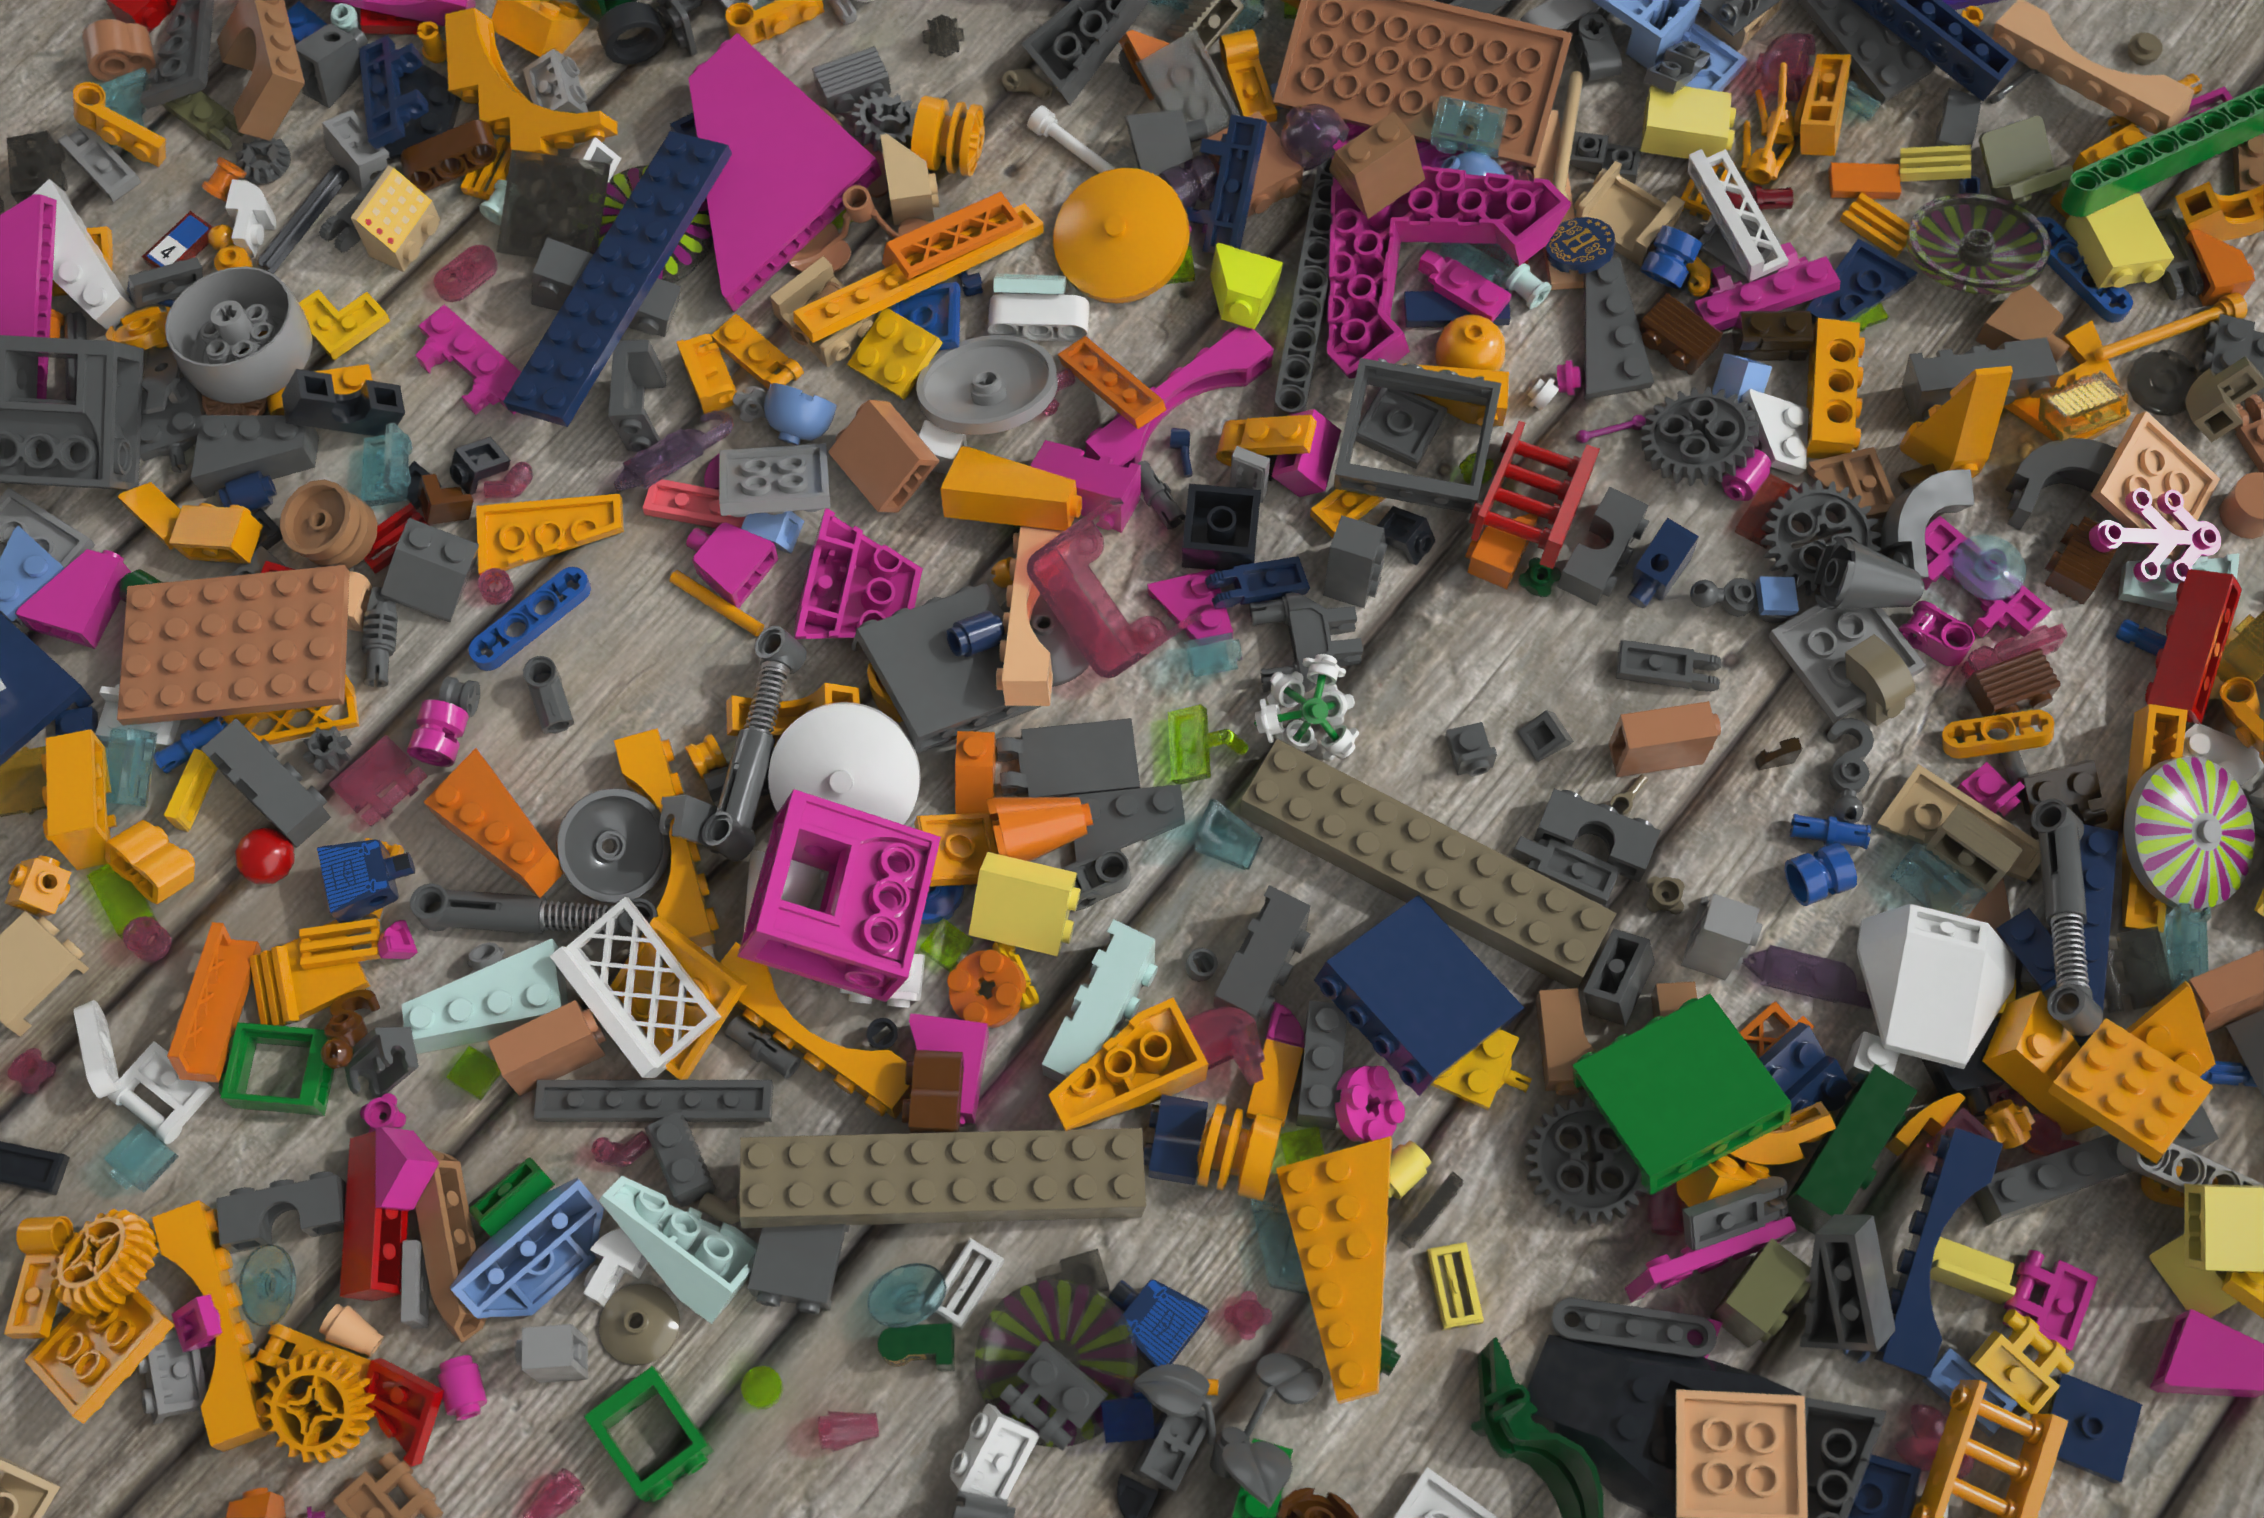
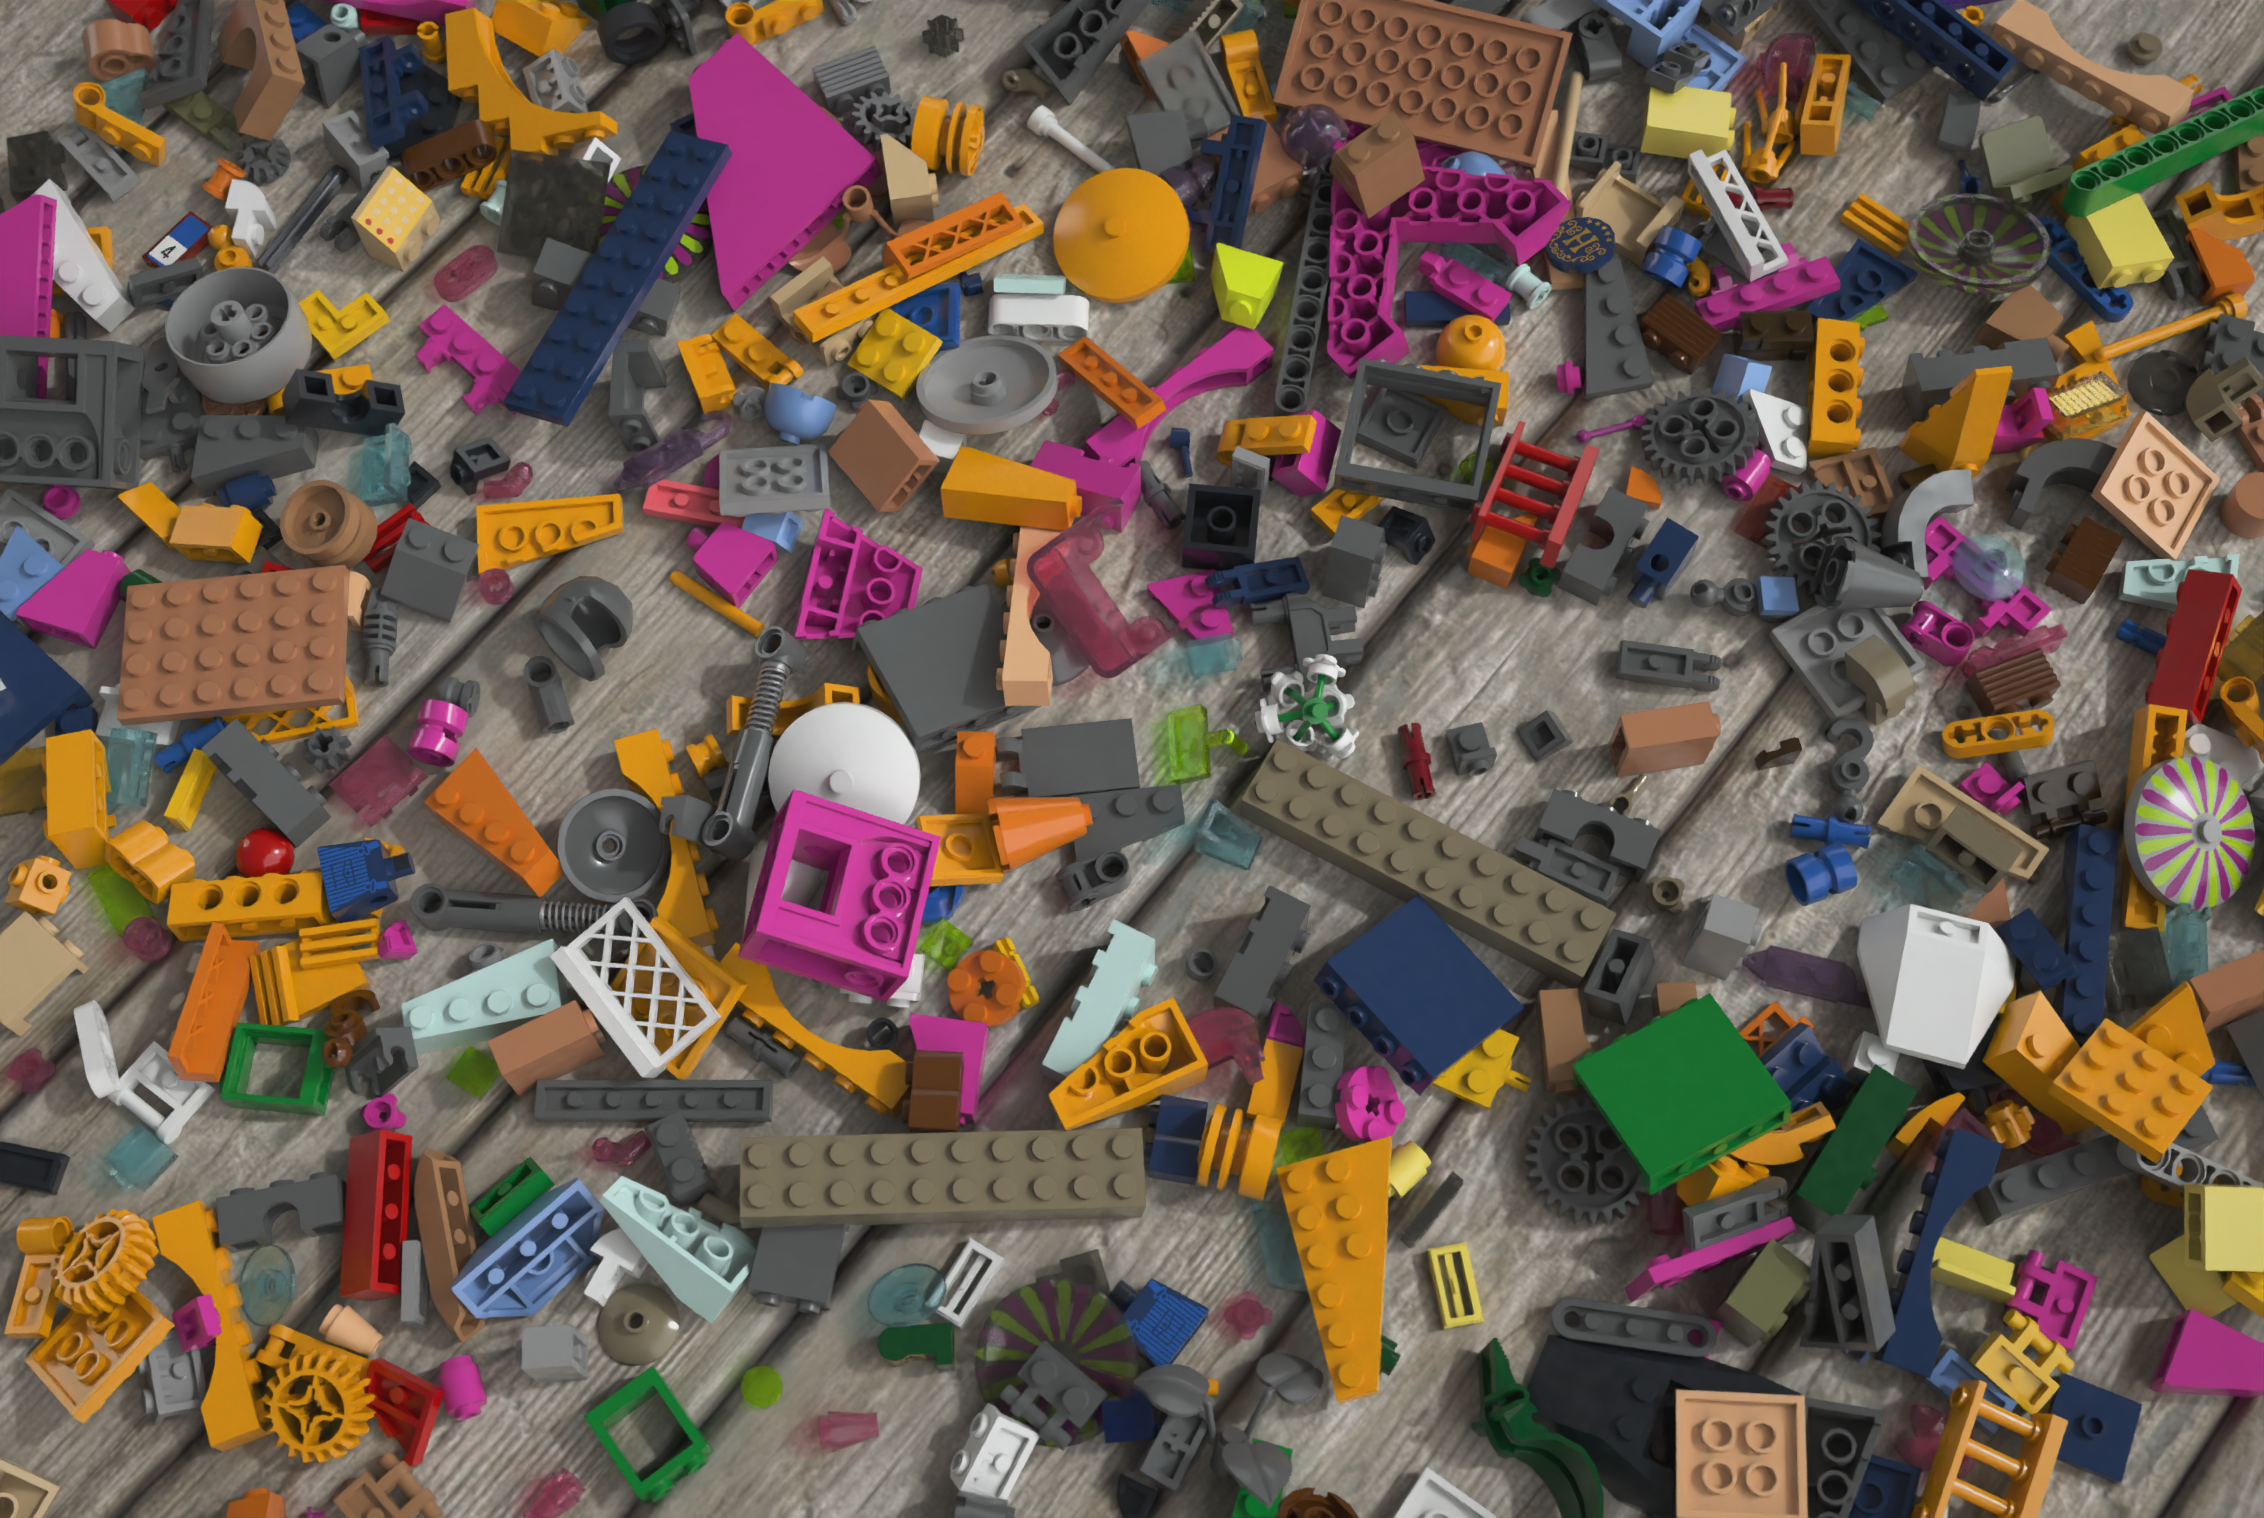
light orange plate [106,306,171,350] -> none
dark pink slope [376,1127,439,1211] -> none
reddish brown panel [417,474,474,525] -> none
blue beam [469,567,591,671] -> none
dark blue brick [946,610,1005,657] -> none
light yellow brick [968,852,1081,956] -> none
clear light blue brick [1431,96,1508,158] -> none
white plate [1527,377,1559,411] -> none
orange tile [1828,162,1901,199] -> none
light yellow tile [1900,145,1971,182] -> none
dark grey piece [2031,798,2103,1037] -> none
plant [2089,488,2221,584] -> none
none -> dark pink plate [43,485,81,520]
none -> light orange brick [167,870,333,941]
none -> dark grey piece [533,576,633,682]
none -> dark grey plate [836,372,878,410]
none -> dark red pin [1397,723,1436,800]
none -> orange tile [1625,466,1661,510]
none -> dark pink brick [1990,388,2054,454]

